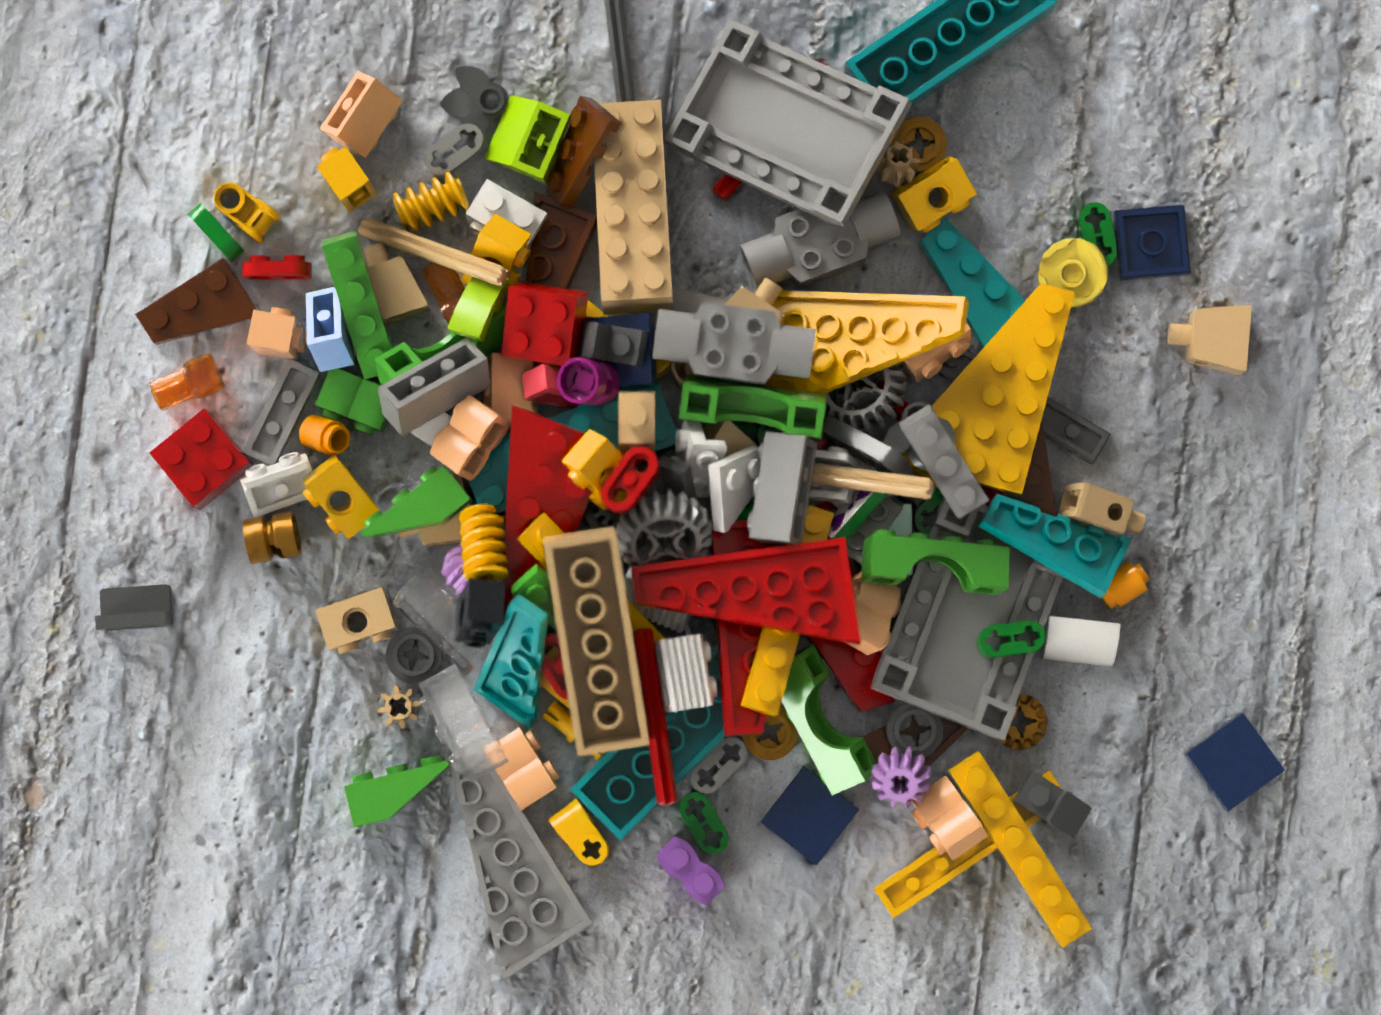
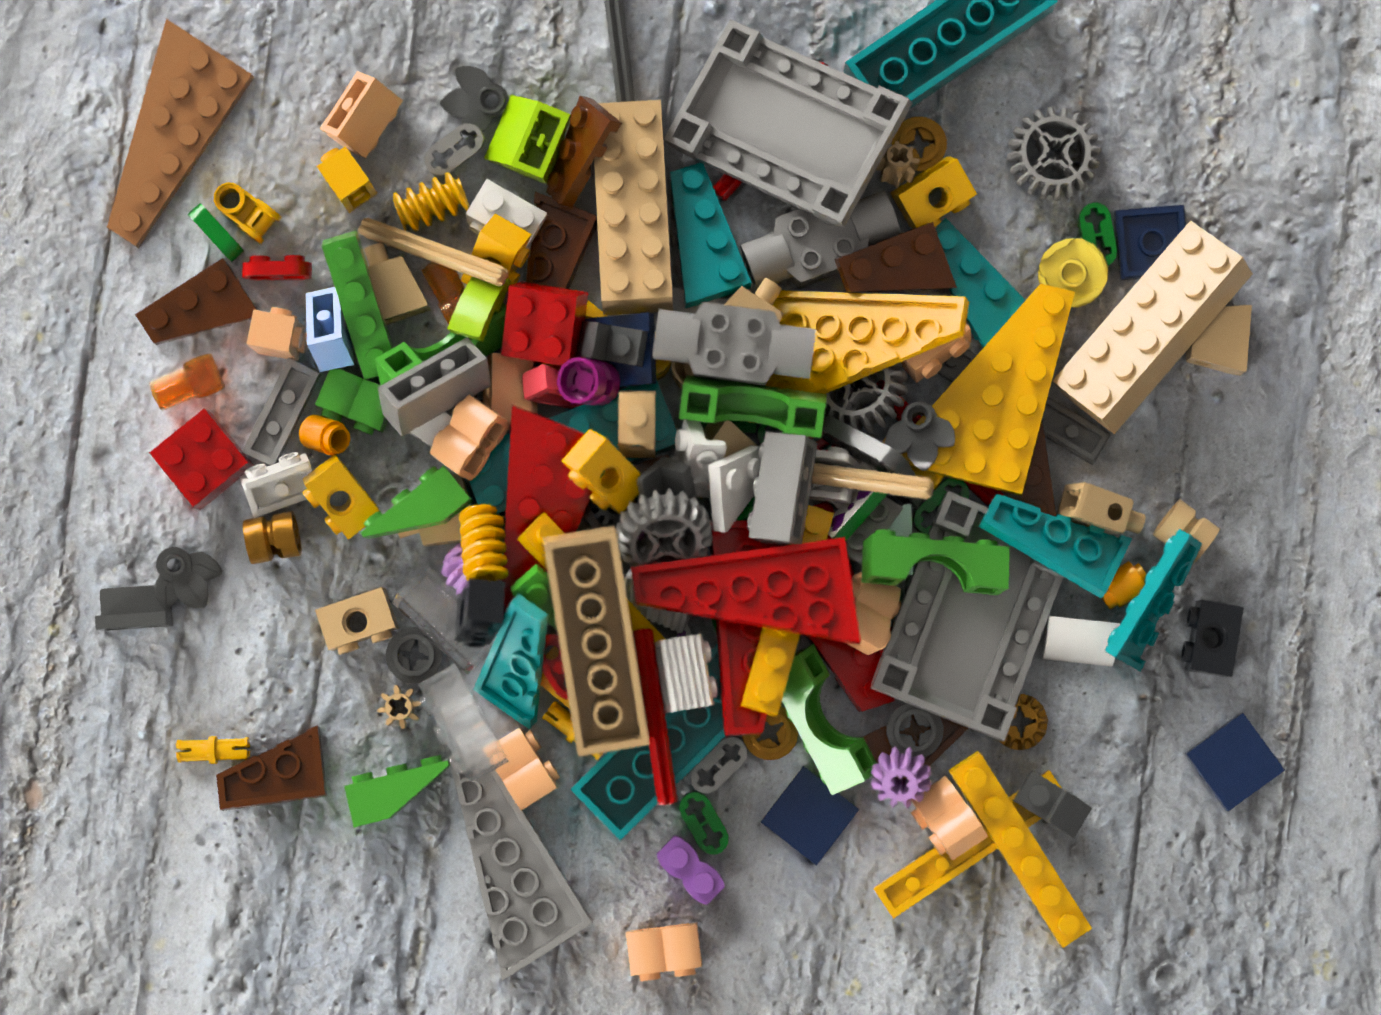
yellow piece [548,798,609,866] -> none
red plate [601,446,660,514] -> none
light grey arch [899,404,989,519] -> none
green beam [976,620,1045,658] -> none
none -> medium nougat wing [107,19,254,248]
none -> dark grey plate [154,547,222,609]
none -> yellow pin [176,736,250,764]
none -> reddish brown wing [216,725,327,811]
none -> light nougat brick [626,922,703,981]
none -> teal wing [670,163,752,309]
none -> reddish brown wing [834,222,957,293]
none -> light grey gear [1007,107,1102,201]
none -> brick [1052,220,1253,434]
none -> teal wing [1104,529,1202,672]
none -> tan wheel [1153,499,1220,564]
none -> black brick [1181,600,1244,677]

